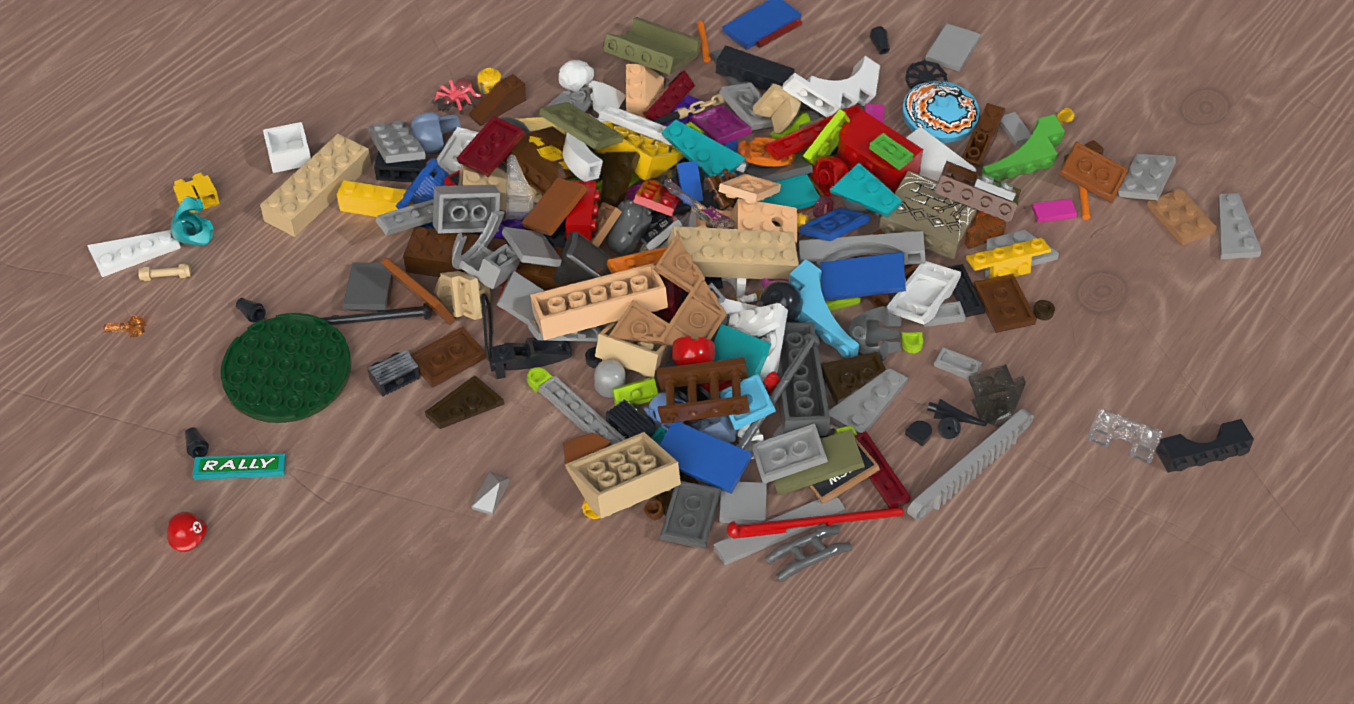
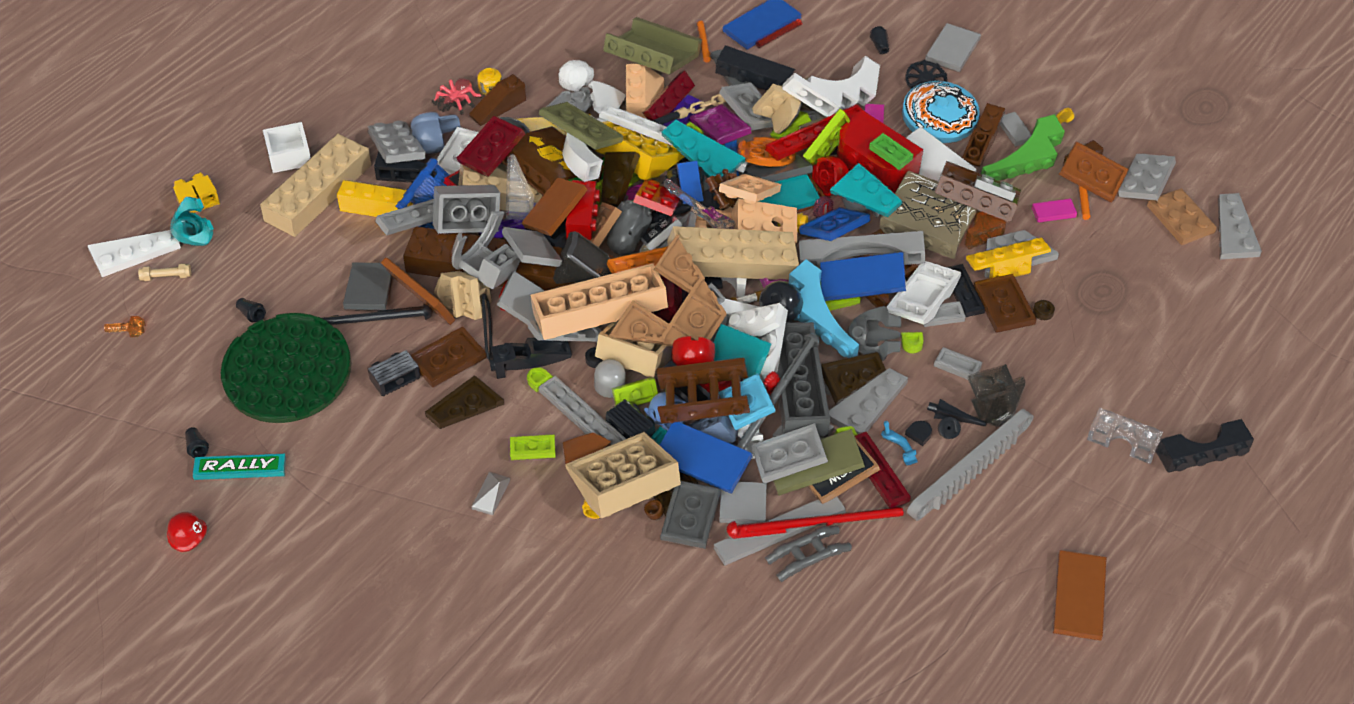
none -> lime plate [510,435,556,460]
none -> dark azure piece [881,421,918,466]
none -> dark orange tile [1053,550,1107,641]

